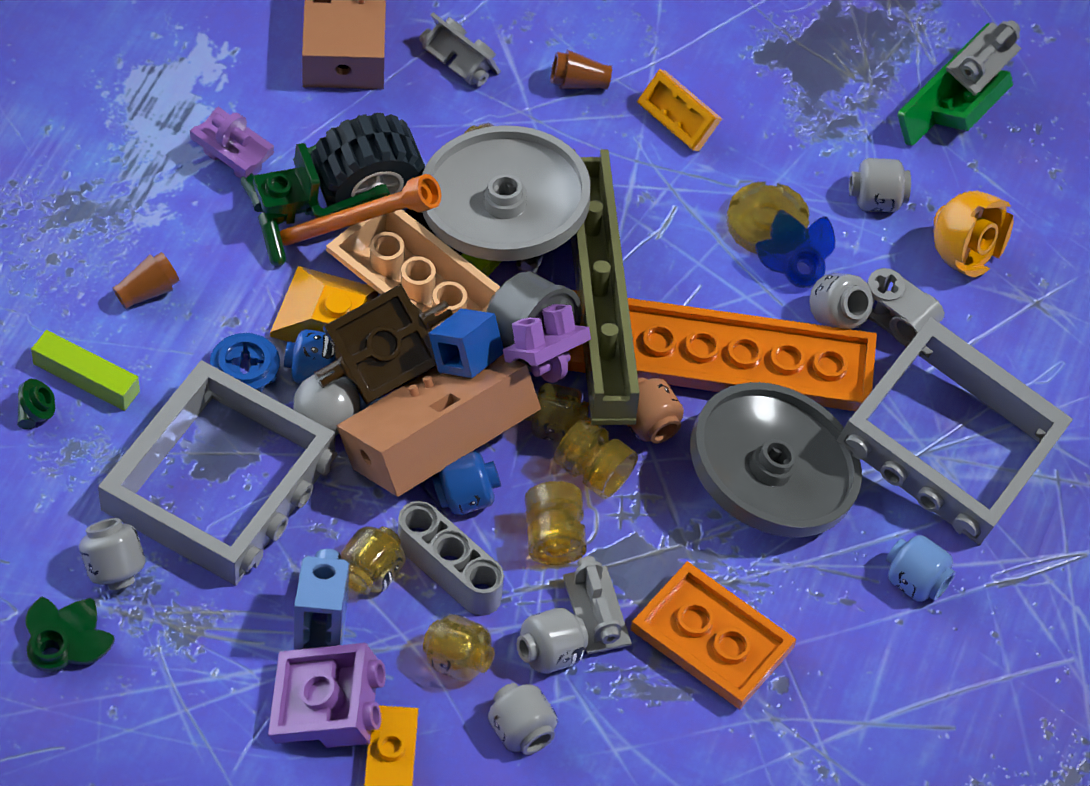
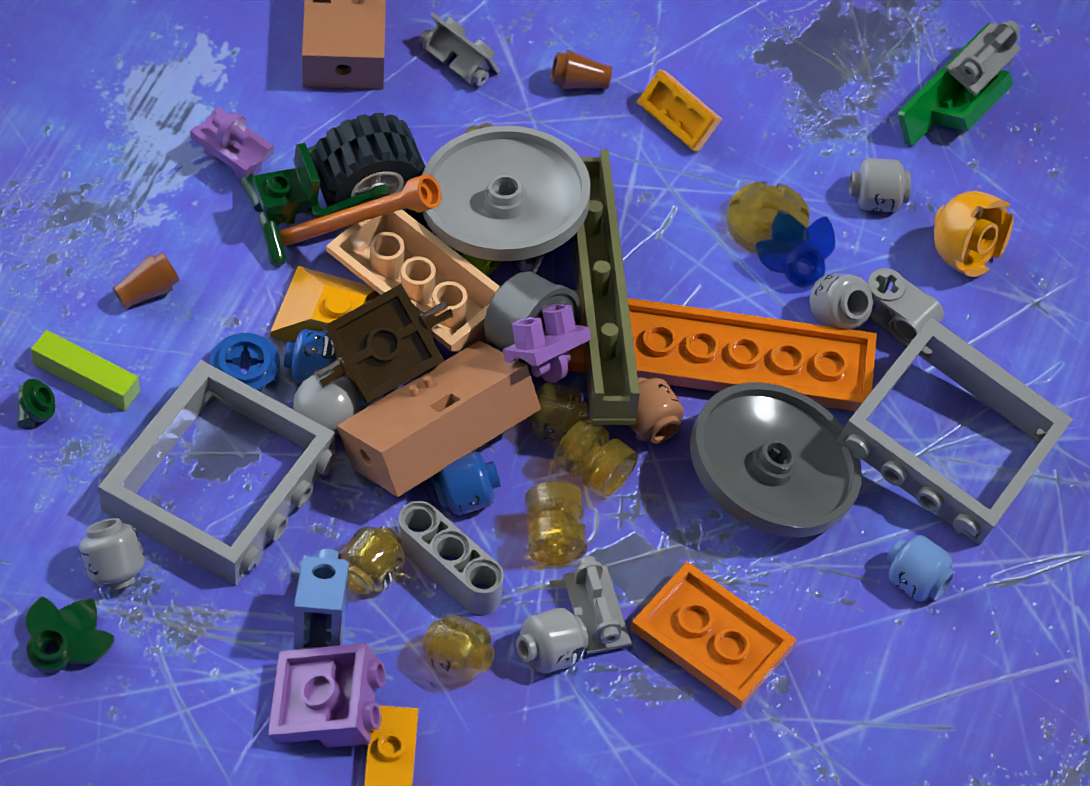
blue brick [429,308,504,378] -> none
light grey head [488,683,558,755] -> none

